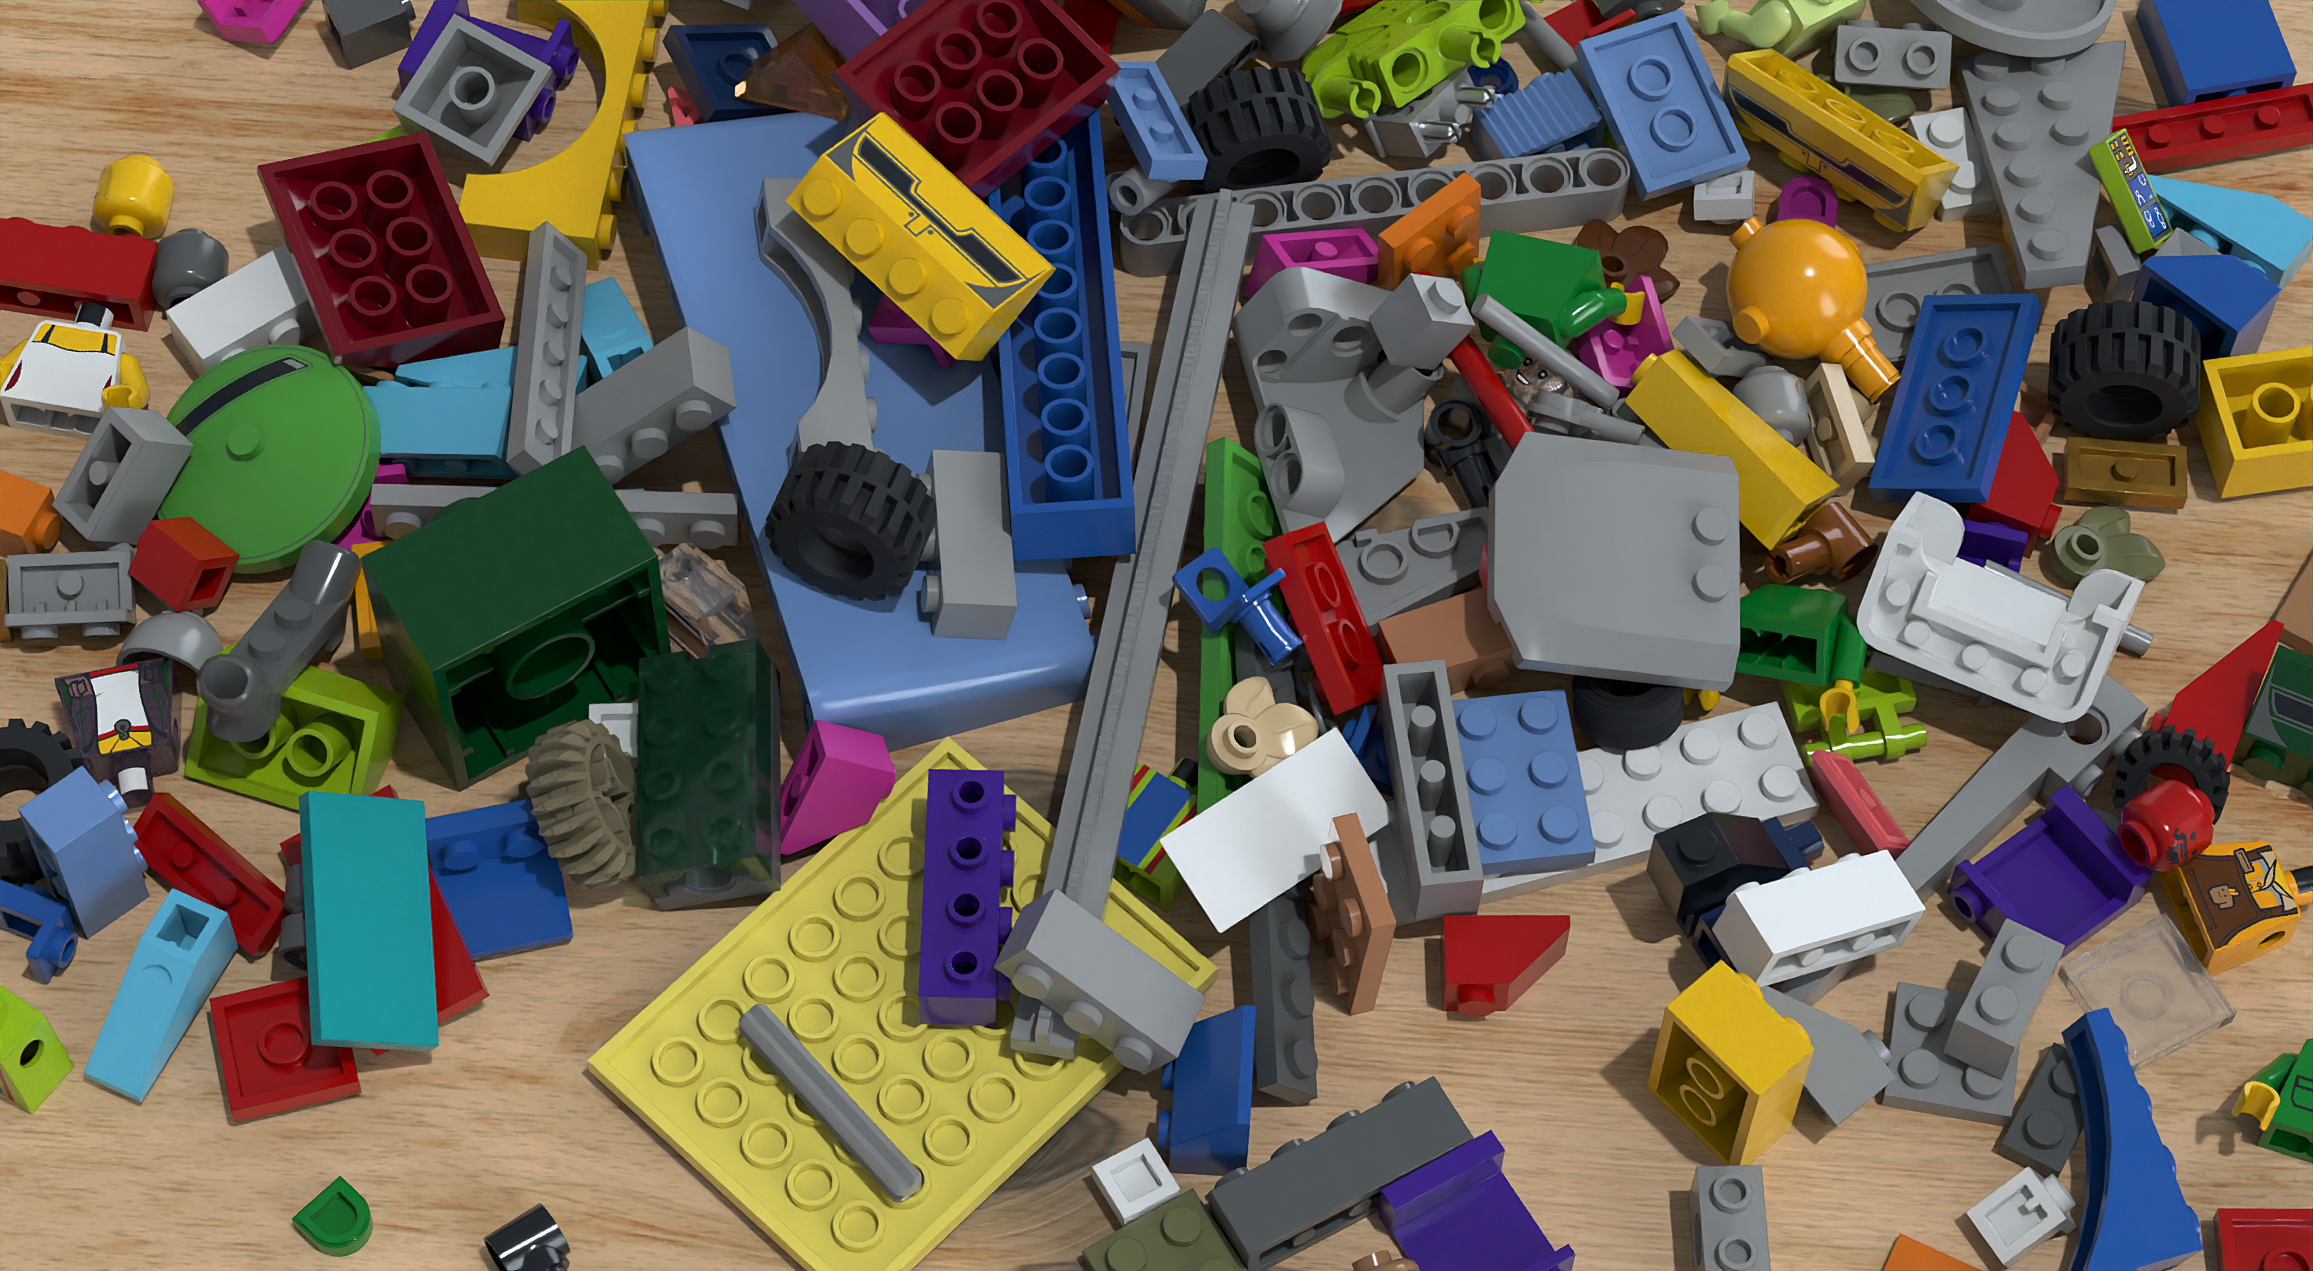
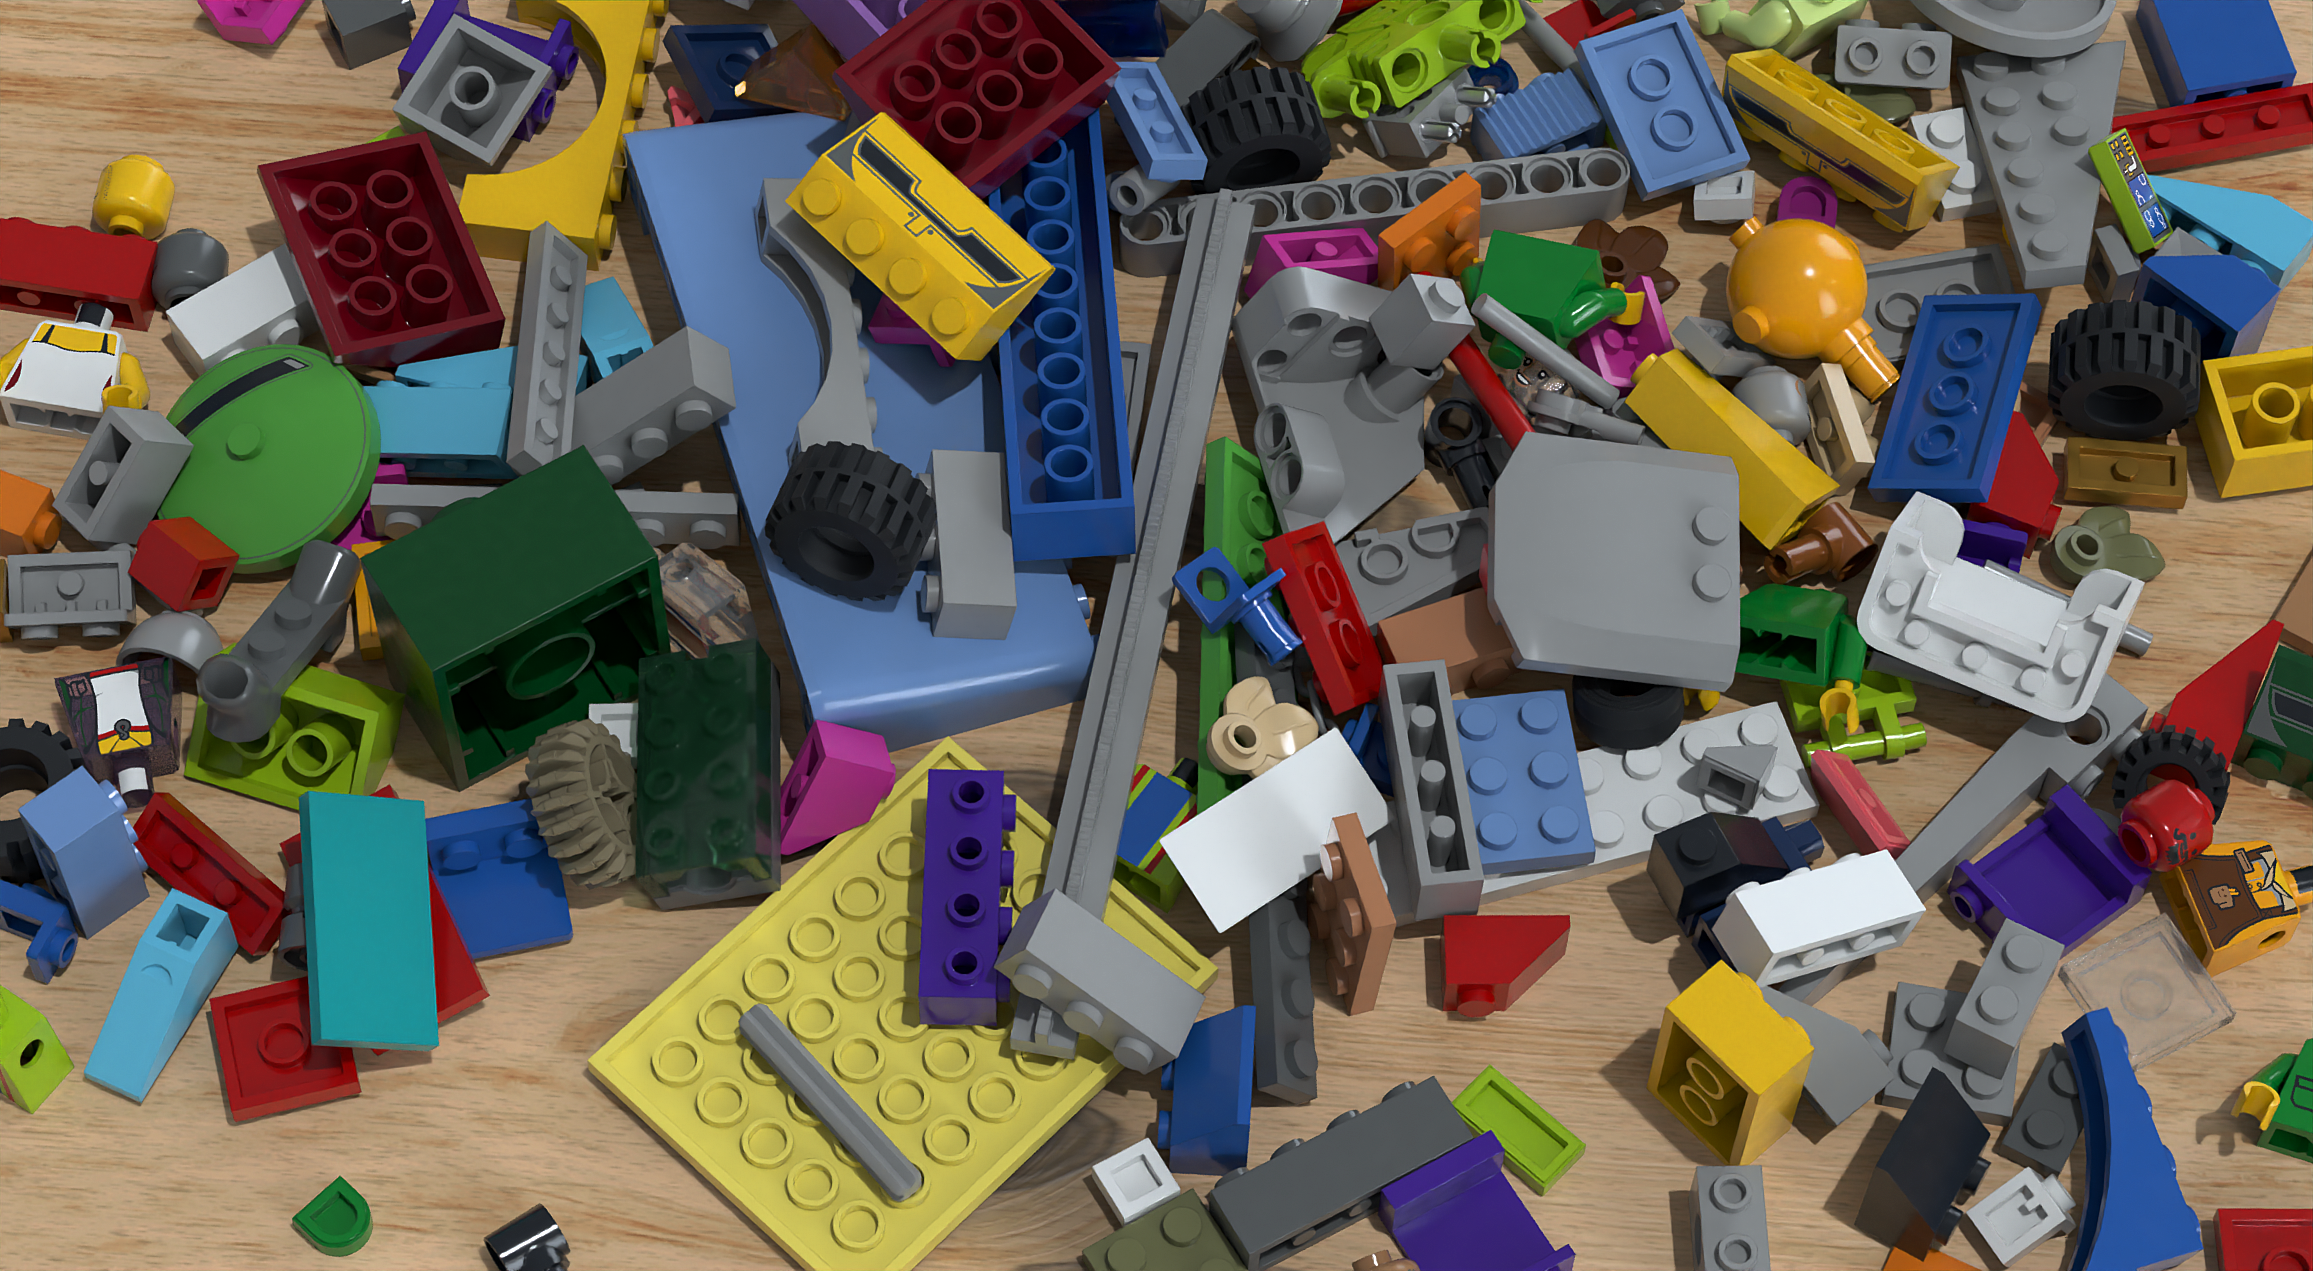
none -> clear blue plate [1055,0,1169,58]
none -> lime tile [1451,1064,1586,1197]
none -> light grey slope [1696,745,1778,810]
none -> black slope [1854,1067,1992,1262]

